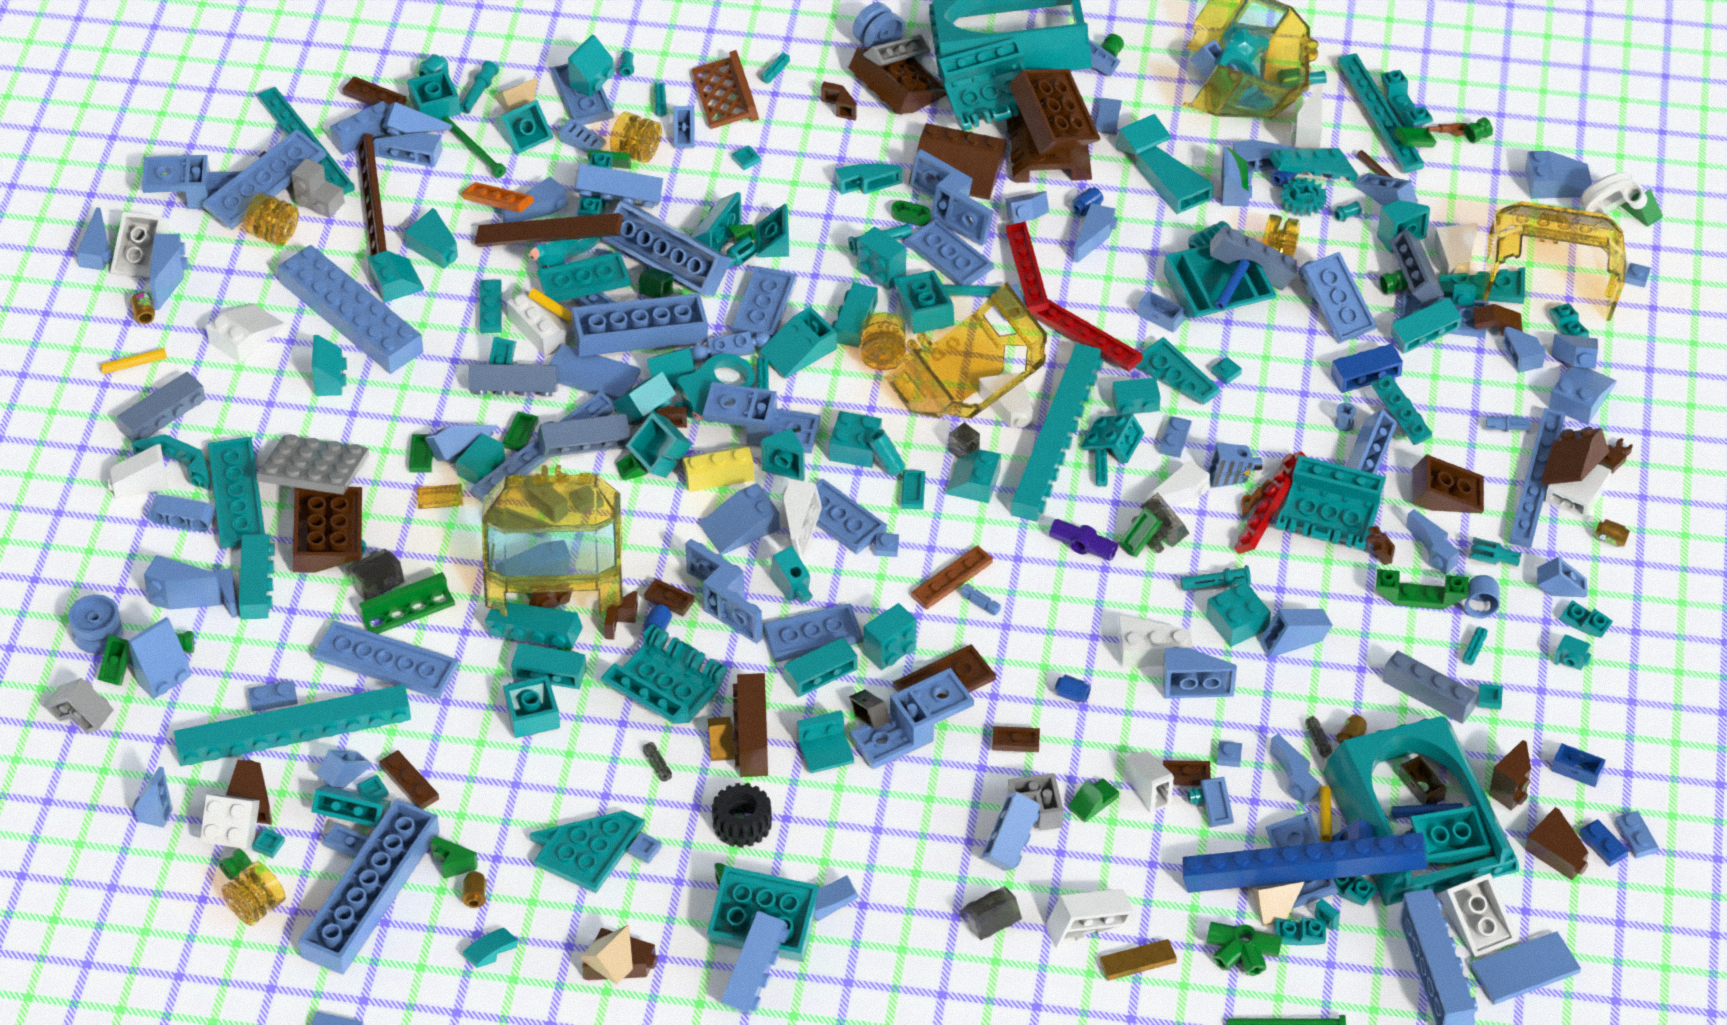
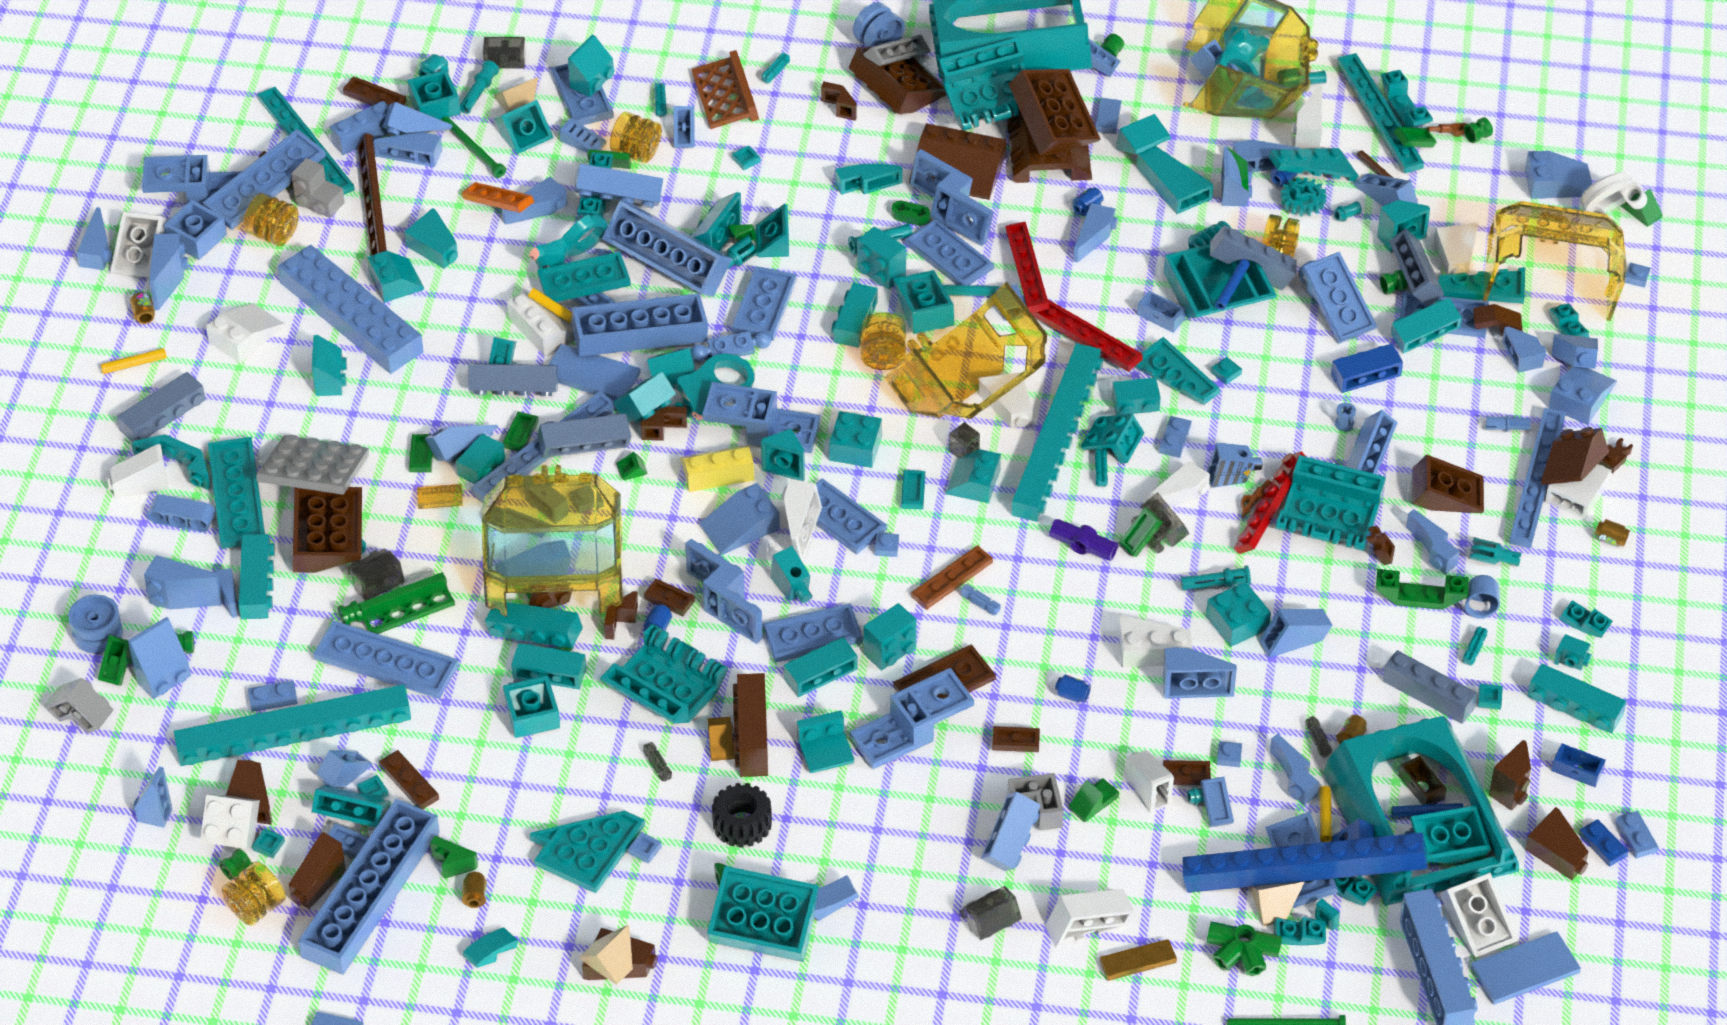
reddish brown tile [474,213,623,247] -> none
teal plate [480,279,502,333] -> none
teal pin [618,51,635,77] -> none
teal piece [626,412,693,478] -> none
dark green brick [638,267,674,298] -> none
medium blue brick [721,911,789,1016] -> none
teal axle [756,357,769,390] -> none
teal slope [759,306,837,379] -> none
dark brown piece [849,689,890,729] -> none
teal axle [867,429,905,476] -> none
medium blue slope [1005,191,1049,223] -> none
teal bracket [1371,375,1432,445] -> none
teal plate [1452,284,1476,306] -> none
medium blue slope [1537,556,1588,598] -> none
none -> medium blue brick [164,200,227,260]
none -> reddish brown slope [288,832,346,909]
none -> green wheel [337,600,363,625]
none -> clear smoke brick [483,37,526,69]
none -> teal brick [1527,663,1627,734]

